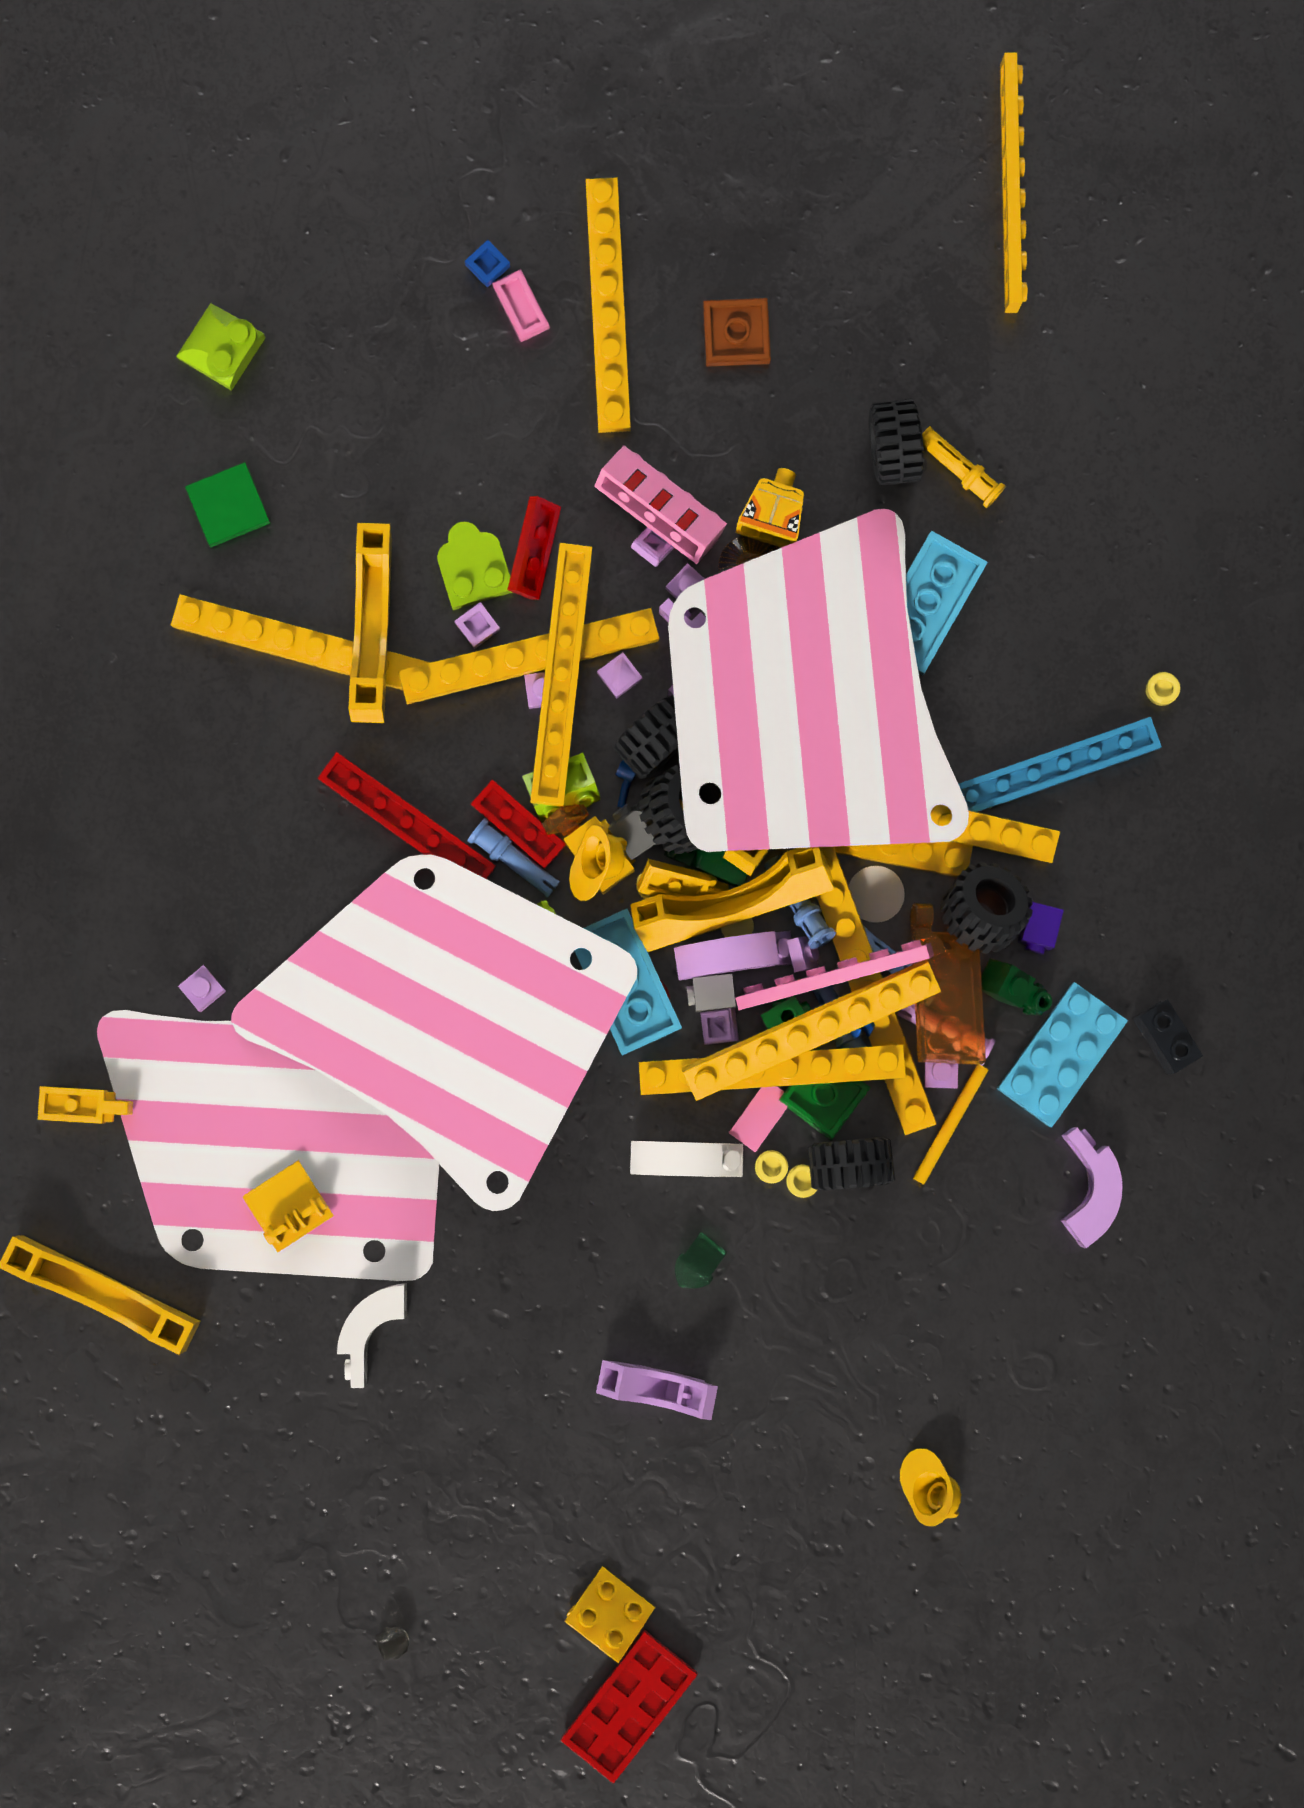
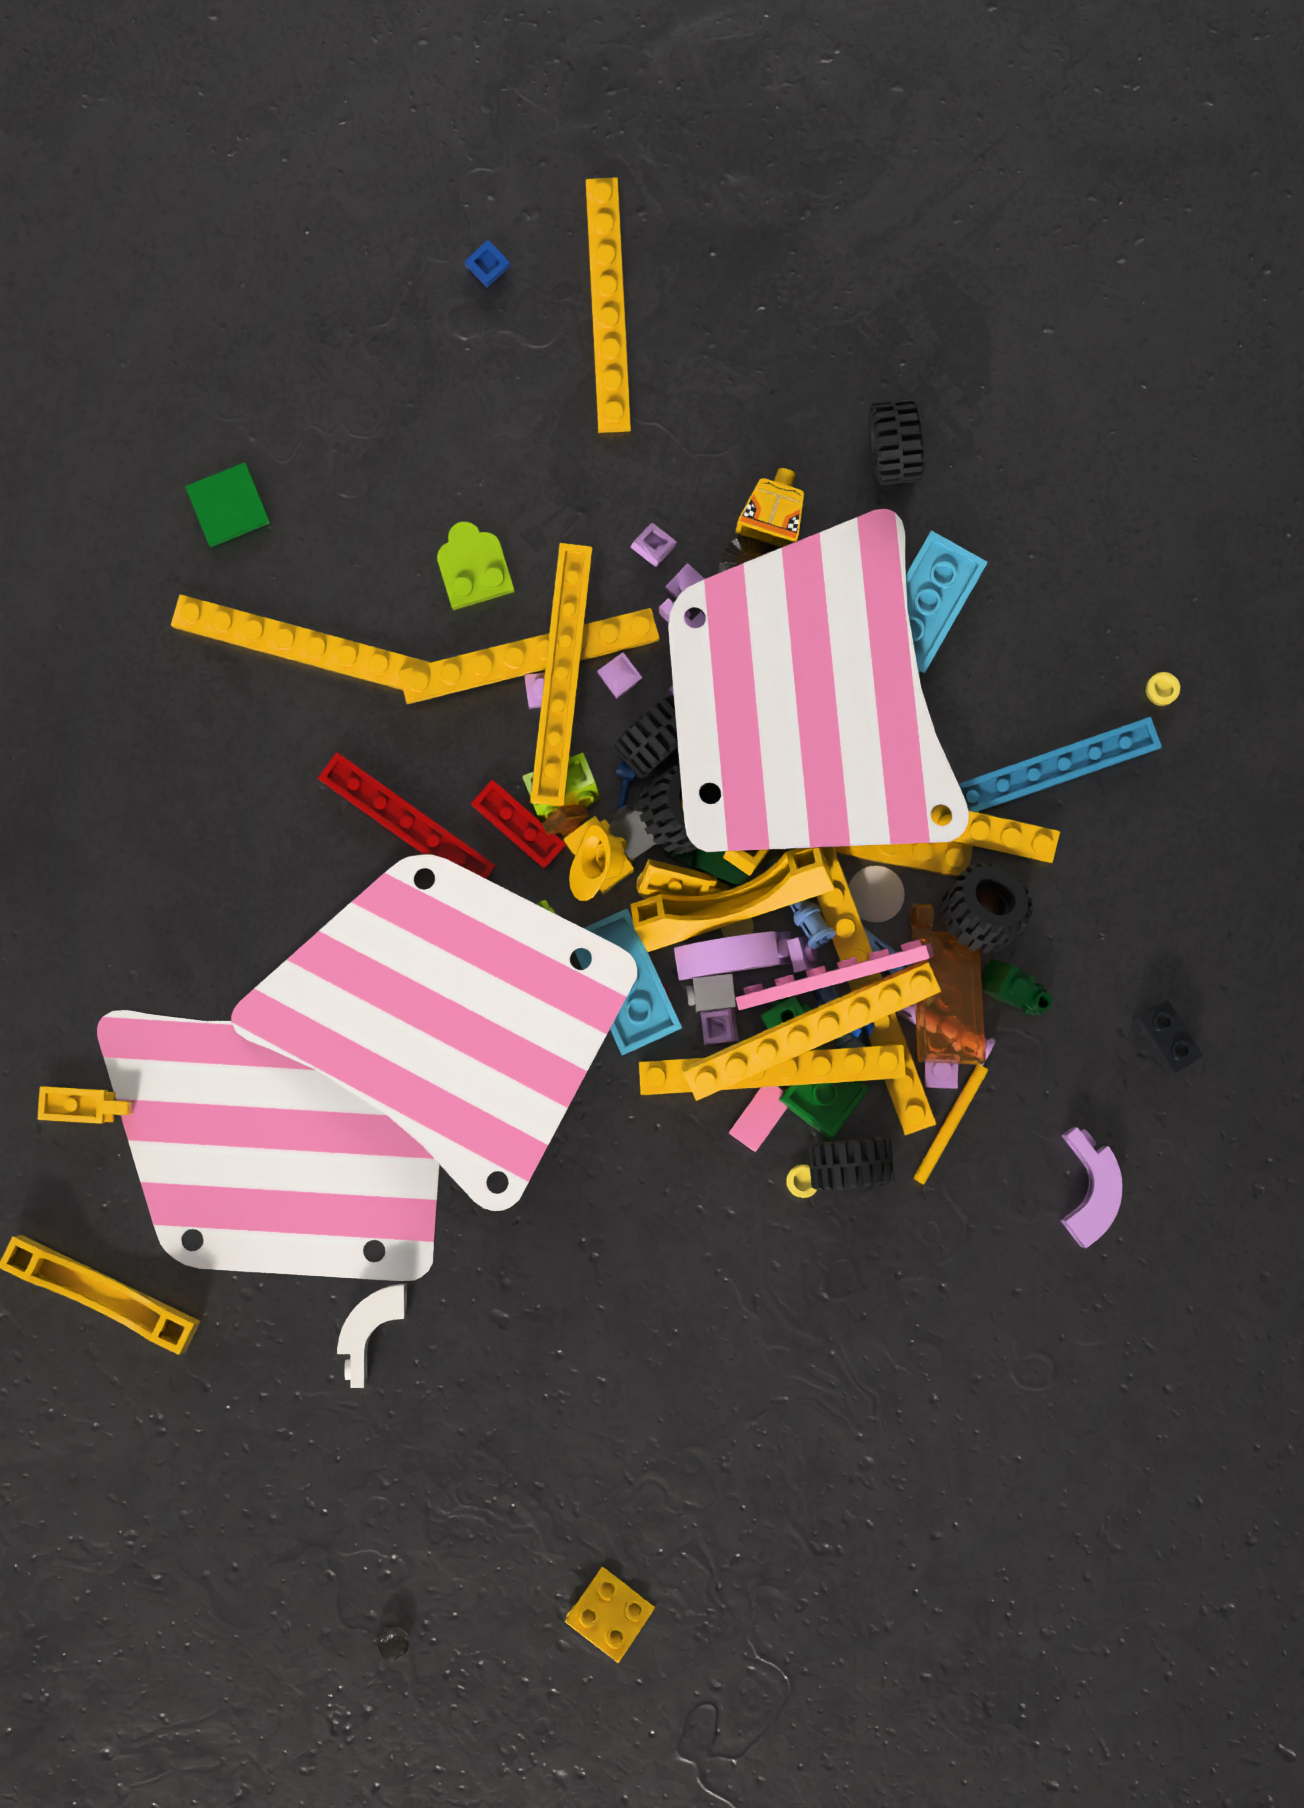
lime slope [176,303,266,391] -> none
lavender plate [178,965,226,1012] -> none
yellow hinge [242,1160,334,1252] -> none
yellow arch [348,523,392,723] -> none
lavender plate [454,602,500,649] -> none
medium blue pin [467,818,560,898] -> none
bright pink tile [492,269,550,342] -> none
red plate [507,496,561,600] -> none
red plate [560,1629,698,1784] -> none
bright pink brick [594,446,727,564] -> none
lavender arch [596,1360,718,1420] -> none
white arch [630,1141,743,1177] -> none
clear green tile [675,1232,727,1288] -> none
dark orange tile [703,298,771,367] -> none
light yellow tile [755,1150,788,1183] -> none
yellow piece [900,1448,962,1526] -> none
yellow pin [922,426,1006,508] -> none
medium azure plate [996,982,1128,1127] -> none
yellow plate [1000,53,1028,313] -> none
dark purple brick [1018,902,1064,954] -> none

